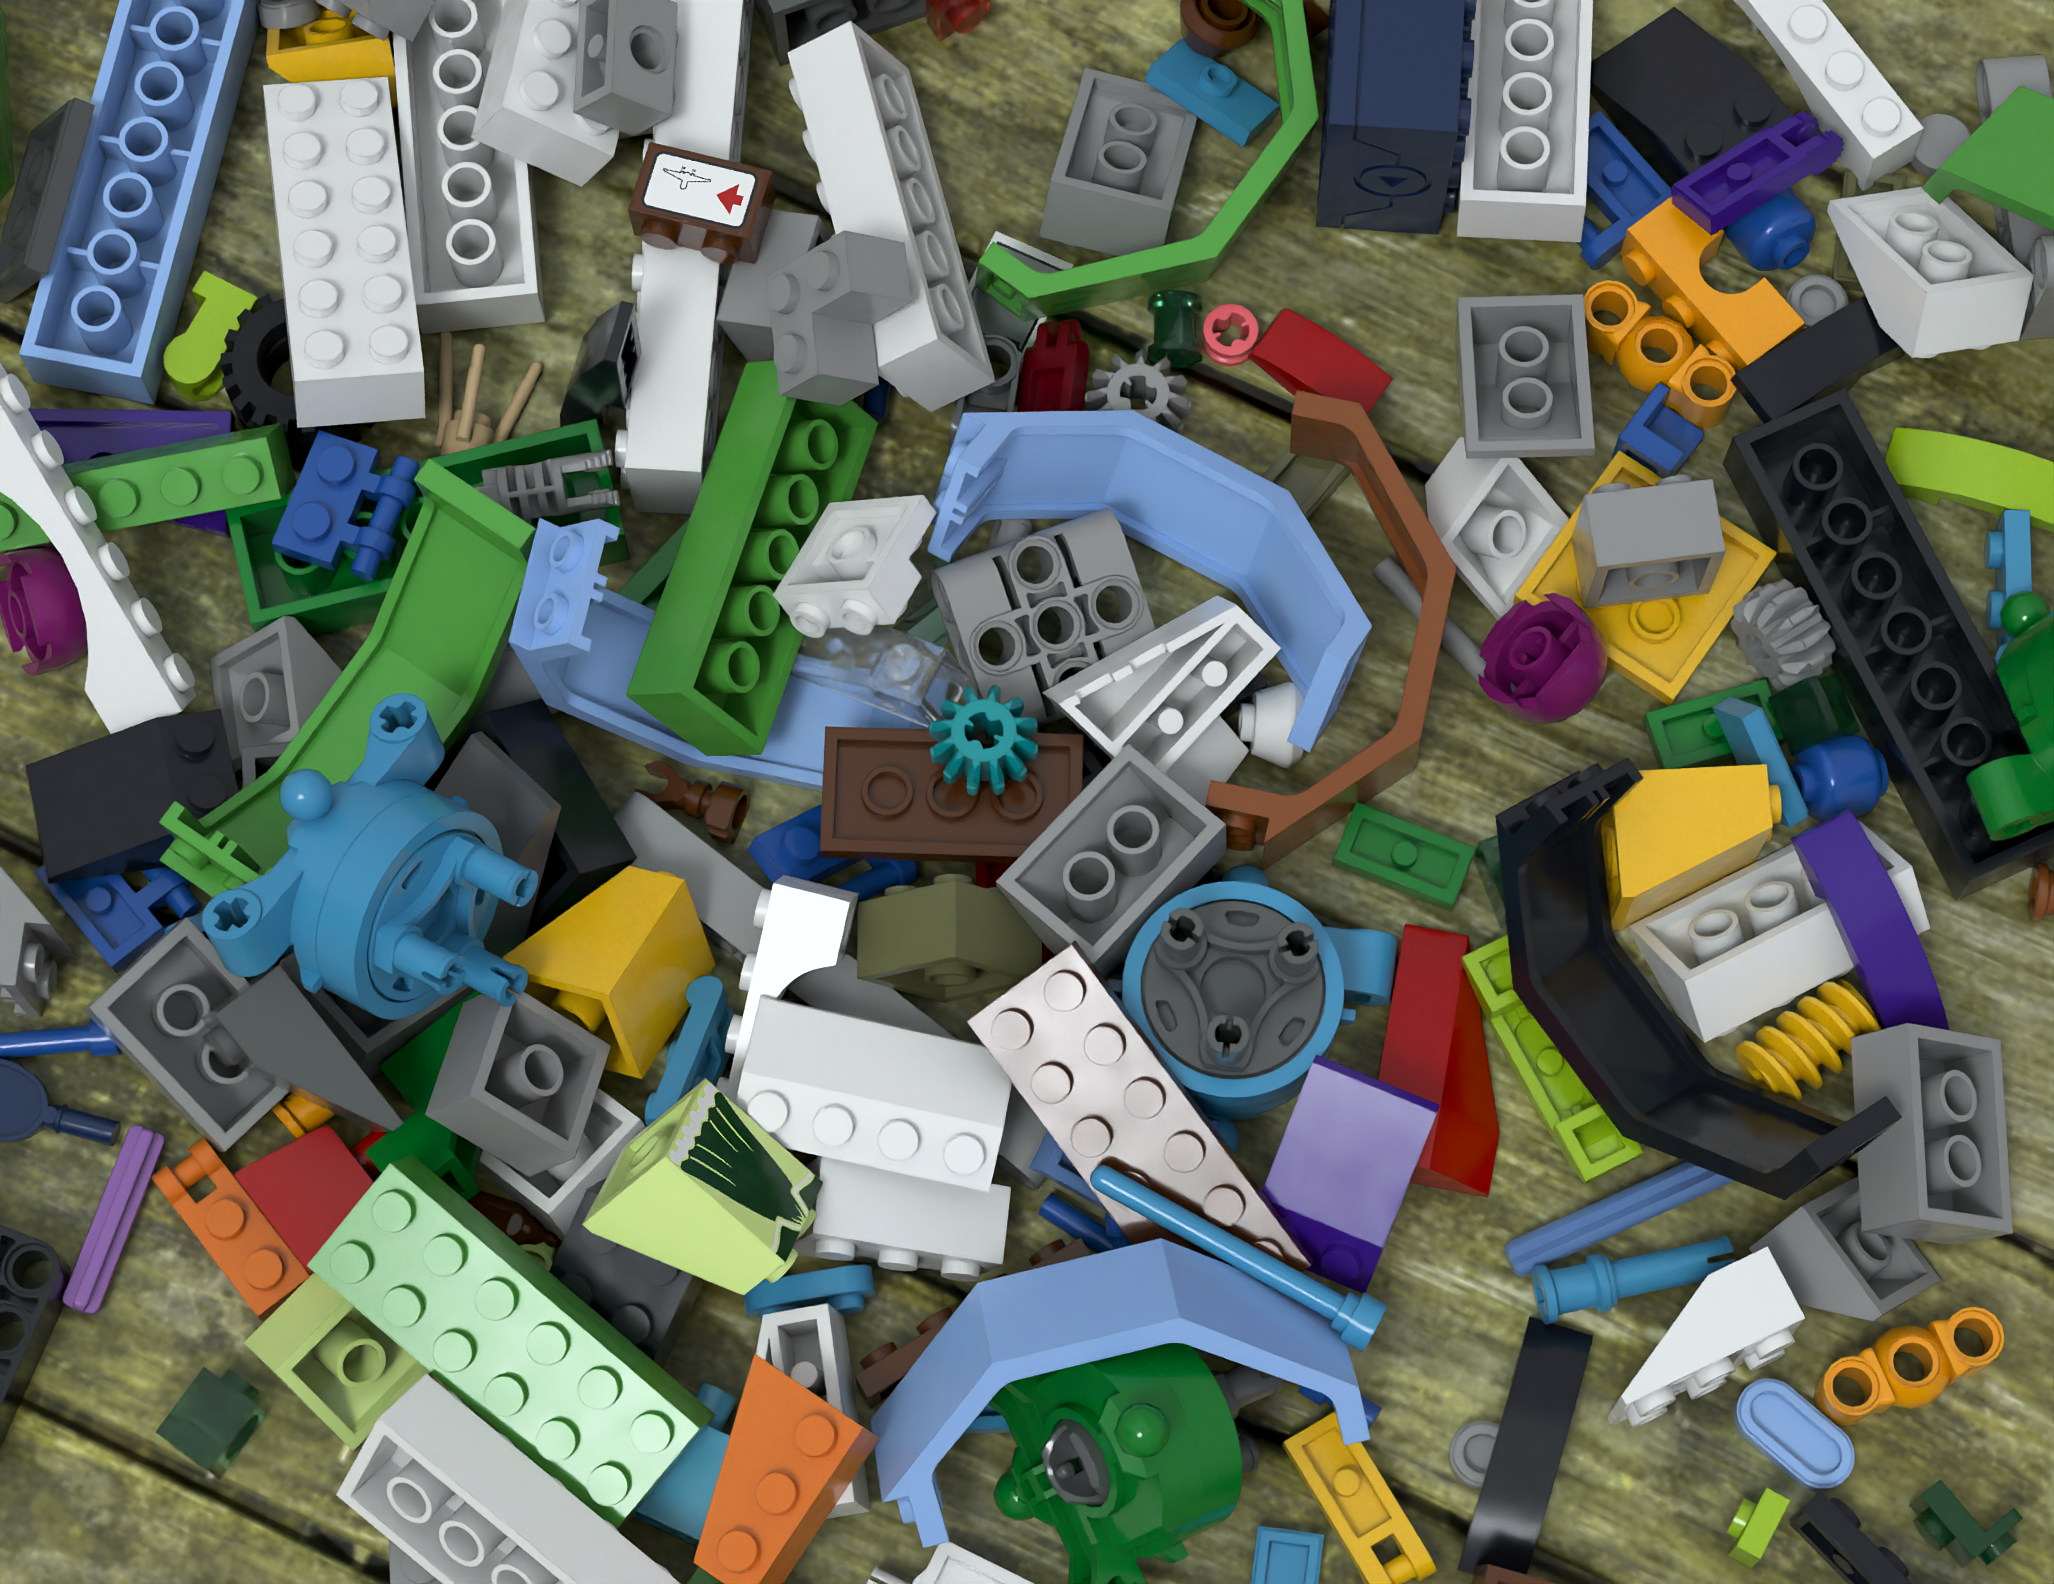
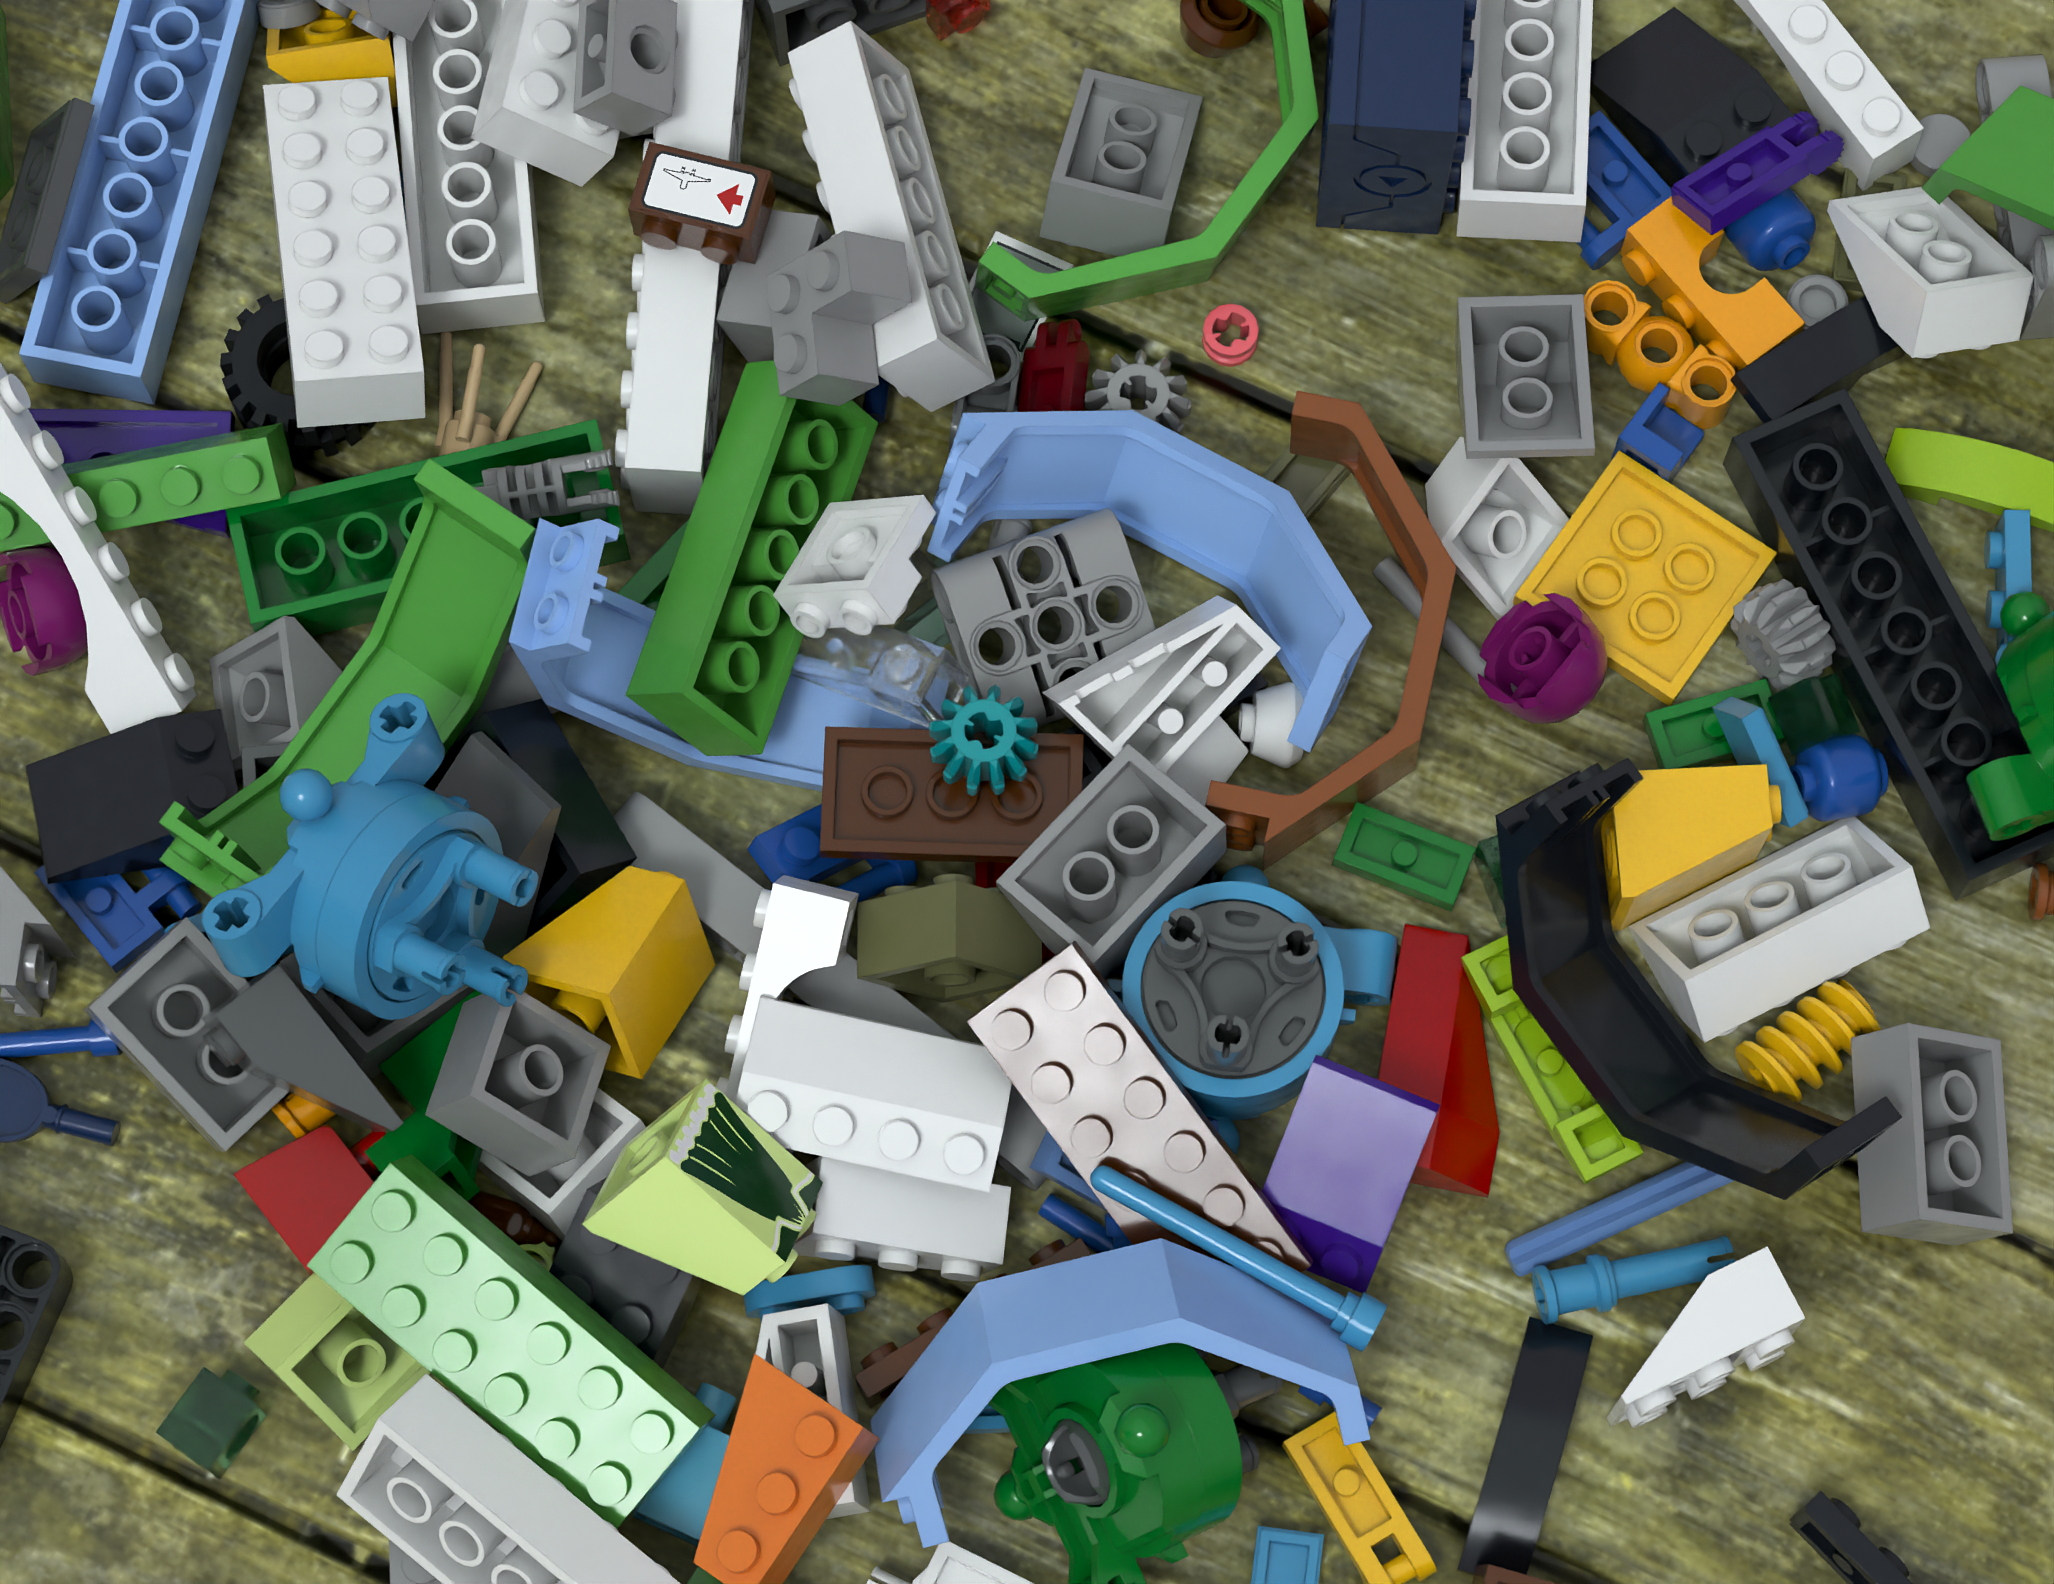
medium lavender axle [62,1126,165,1314] -> none
orange plate [151,1137,310,1321] -> none
lime leg [163,270,260,402] -> none
blue plate [272,430,420,581] -> none
black slope [560,301,642,427] -> none
reddish brown piece [635,761,750,844] -> none
dark azure plate [645,976,735,1126] -> none
dark azure plate [1144,39,1279,147] -> none
clear green bush [1147,290,1203,368] -> none
red slope [1247,308,1393,415] -> none
light grey tile [1448,1421,1499,1490] -> none
light grey brick [1572,475,1725,609] -> none
lime plate [1726,1487,1791,1568] -> none
light blue tile [1734,1379,1855,1492] -> none
light grey slope [1749,1176,1941,1321] -> none
dark purple slope [1790,810,1950,1030] -> none
light orange piece [1813,1307,2005,1426] -> none
dark green bracket [1909,1479,2023,1568] -> none

